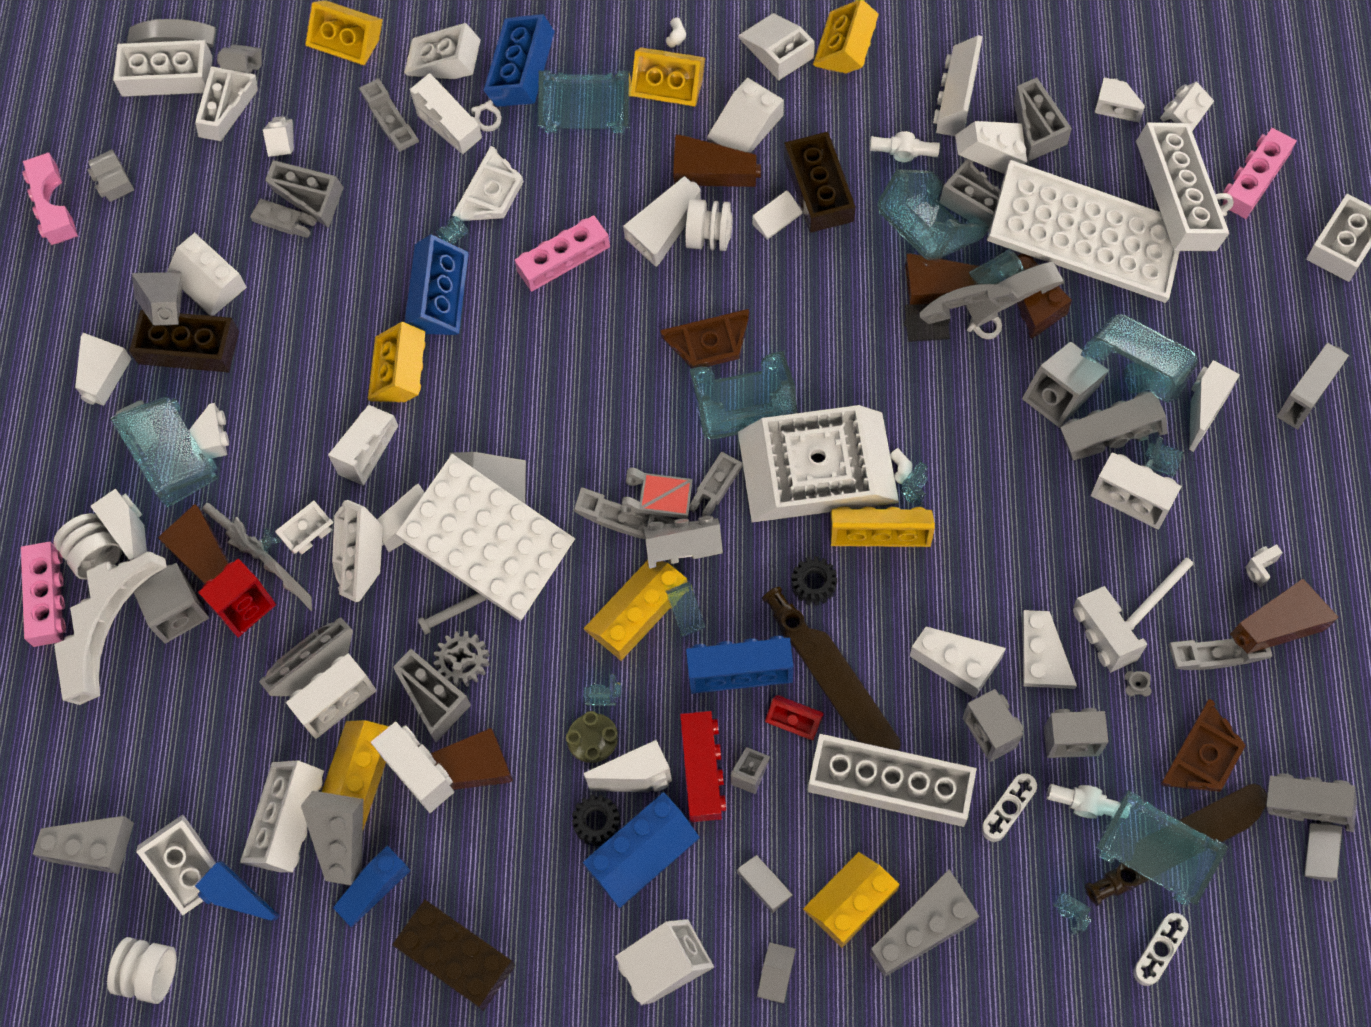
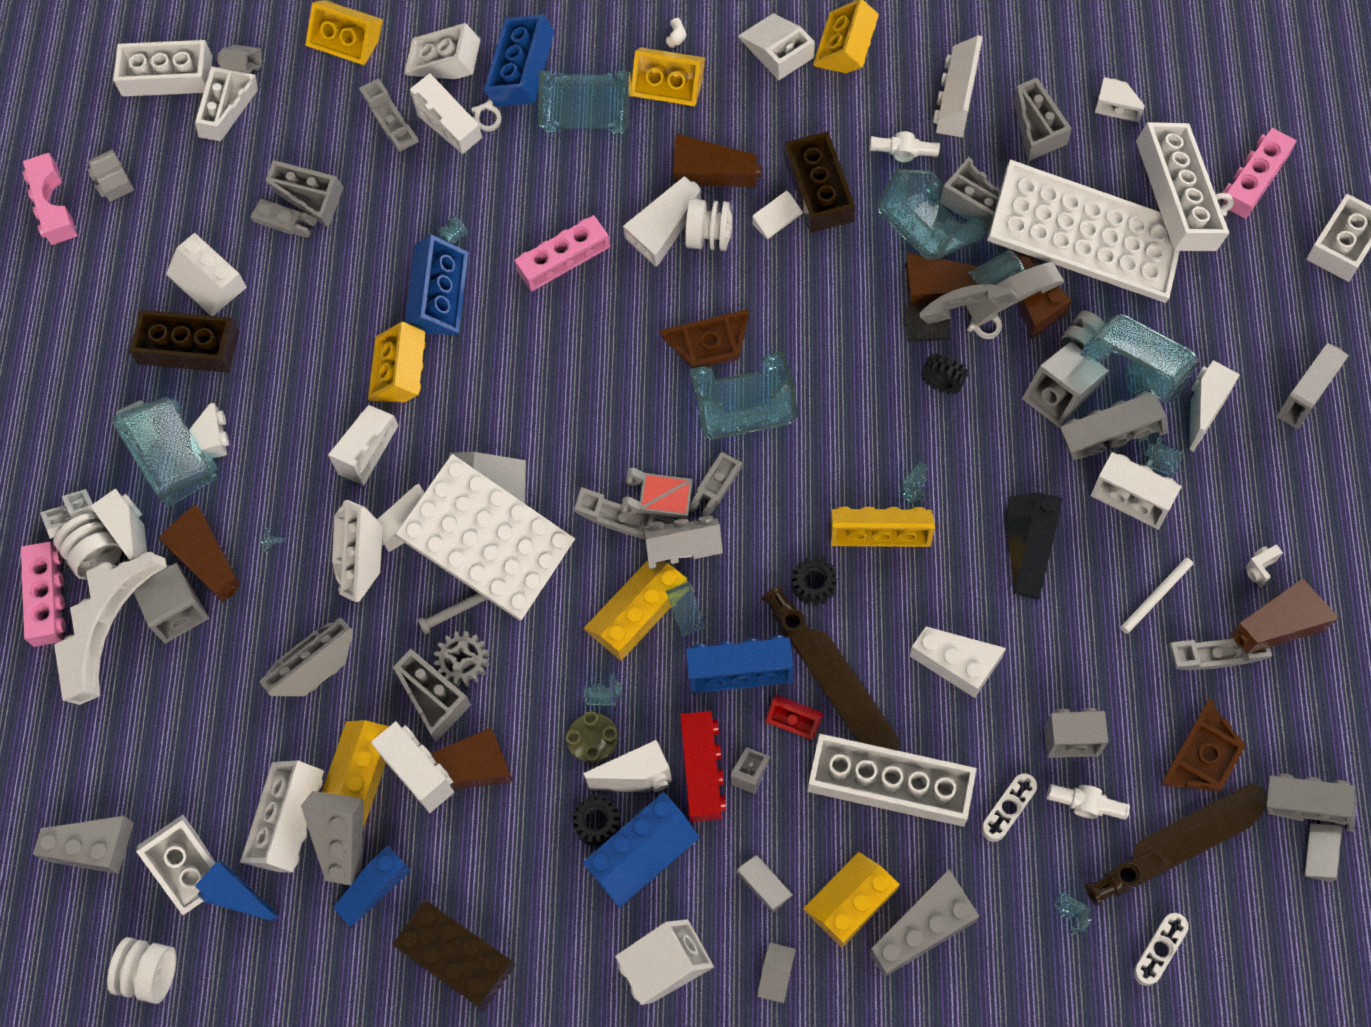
white slope [75,333,131,406] -> none
light grey slope [127,19,216,47] -> none
light grey slope [132,272,182,325] -> none
red brick [198,558,276,638] -> none
light grey sword [202,503,312,611] -> none
white slope [263,116,294,157] -> none
white bracket [275,501,334,555] -> none
white brick [285,653,377,739] -> none
white wing [452,146,523,221] -> none
white slope [707,78,784,153] -> none
white slope [738,405,899,522] -> none
white arm [890,448,912,484] -> none
white wedge [955,121,1027,174] -> none
light grey brick [963,689,1023,763] -> none
white wing [1023,610,1077,689] -> none
white wedge [1073,586,1147,673] -> none
clear light blue windscreen [1096,790,1229,906] -> none
light grey plate [1125,671,1152,697] -> none
white bracket [1160,82,1214,131] -> none
none -> white slope [40,489,94,539]
none -> black tyre [920,353,968,394]
none -> black wedge [1005,492,1063,600]
none -> light grey wheel [1061,311,1106,354]

